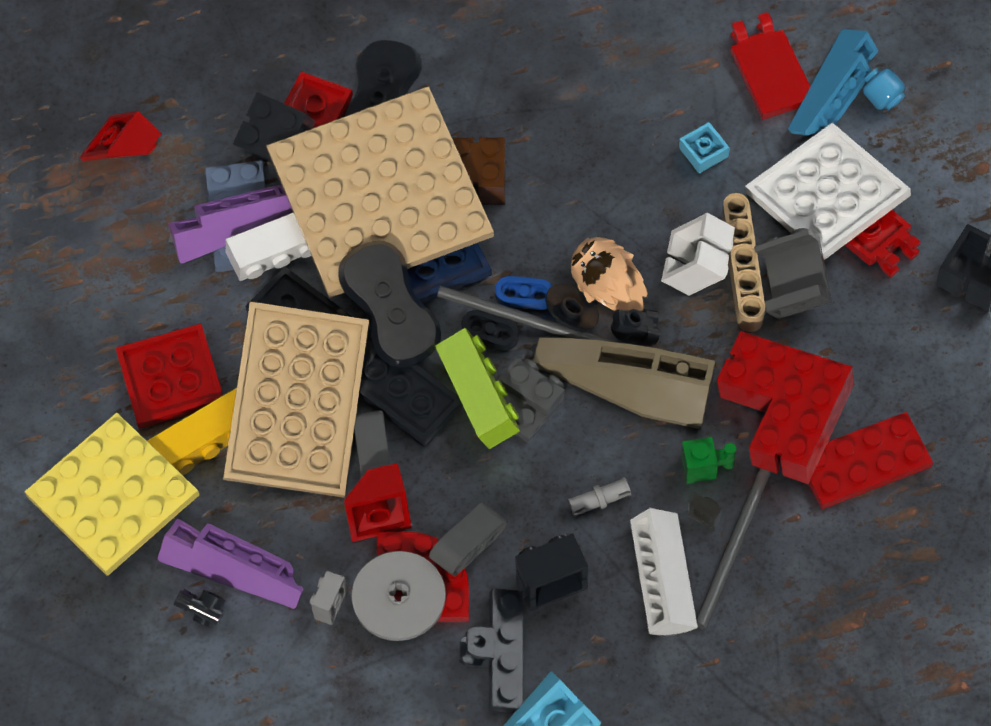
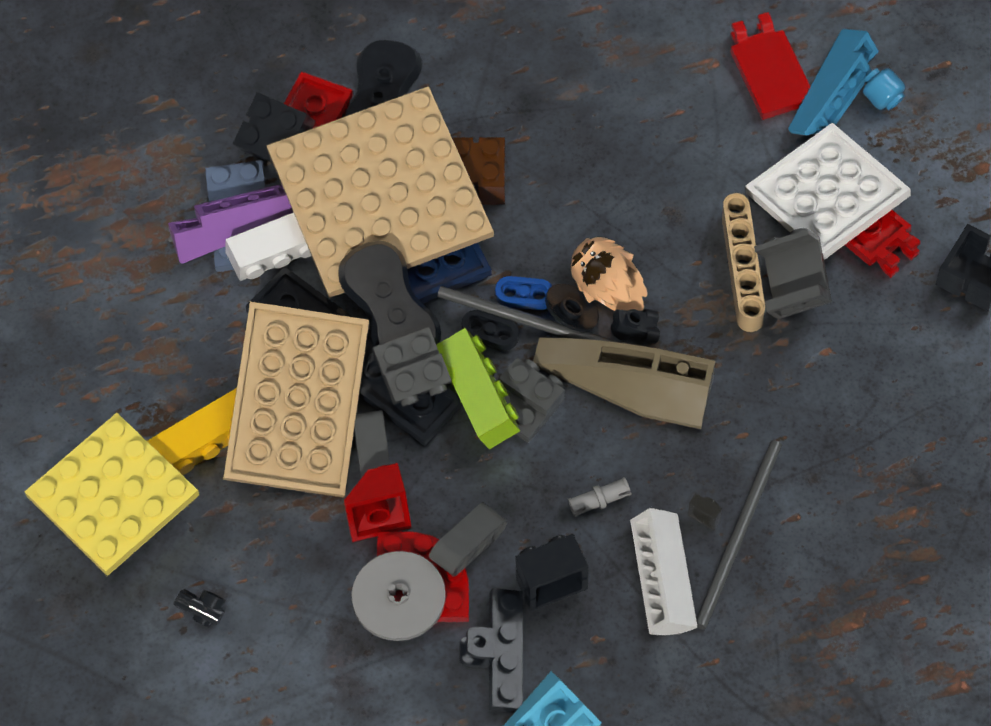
red slope [79,111,162,161] -> none
red plate [116,323,223,429] -> none
medium lavender wedge [158,518,303,609] -> none
light grey piece [310,571,347,625] -> none
white piece [661,213,735,296] -> none
medium azure piece [679,122,730,174] -> none
green brick [681,437,736,484] -> none
red piece [717,331,854,484] -> none
red plate [809,411,933,510] -> none
none -> dark grey plate [372,327,452,407]

